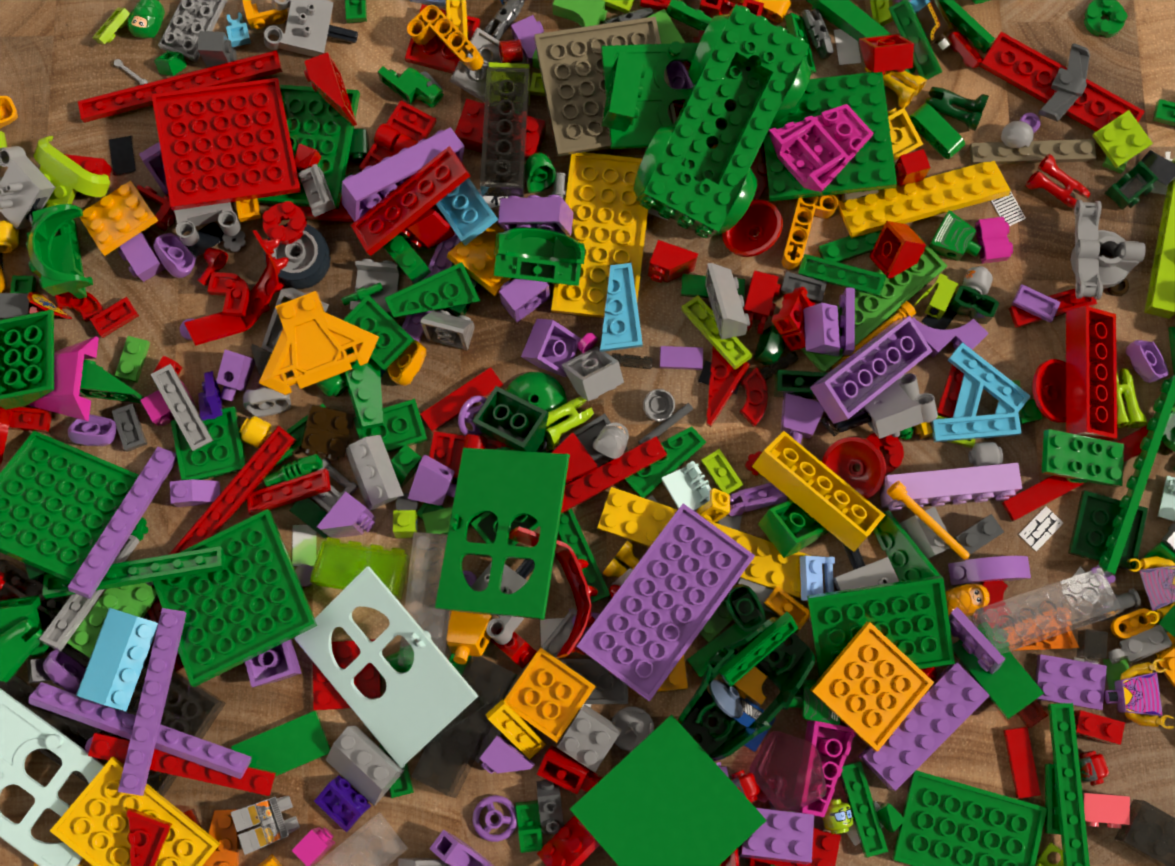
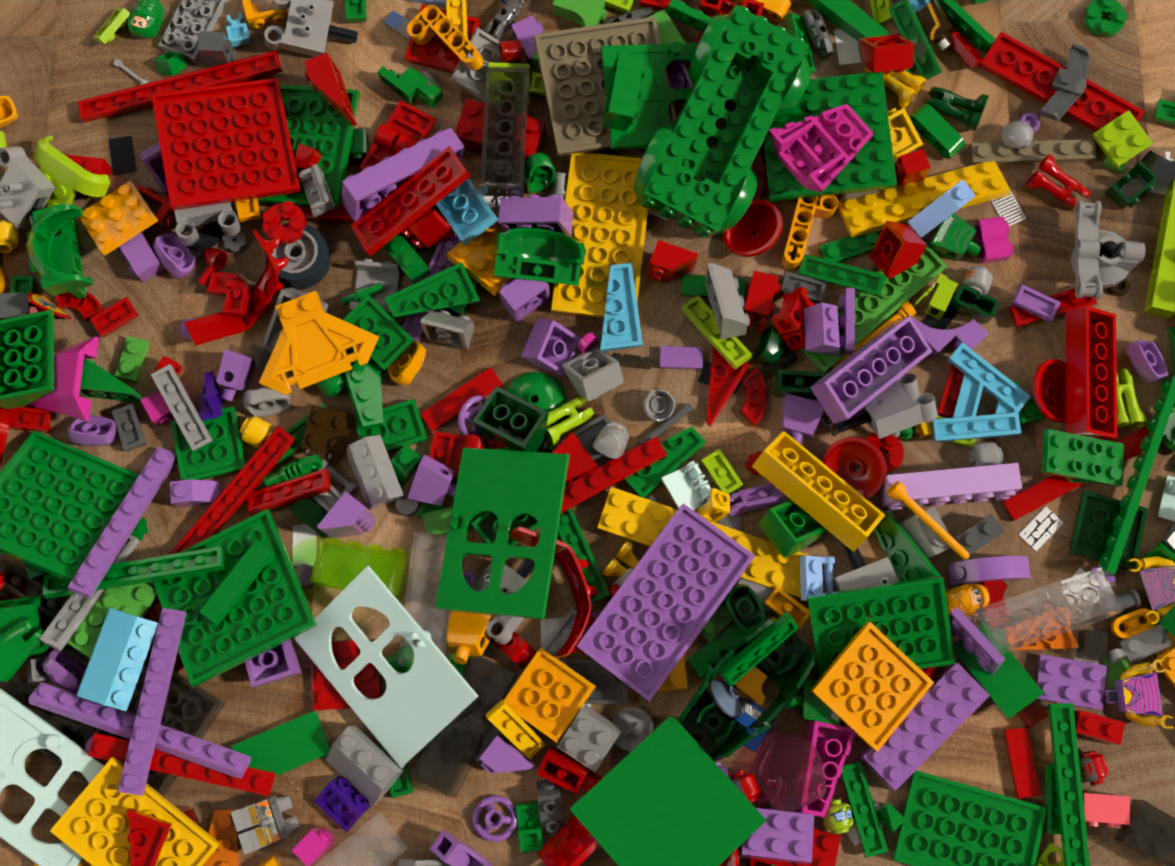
lime brick [393,510,418,539] -> none
none -> green tile [199,540,275,626]
none -> blue sticker [384,11,410,38]
none -> light blue slope [907,179,976,238]

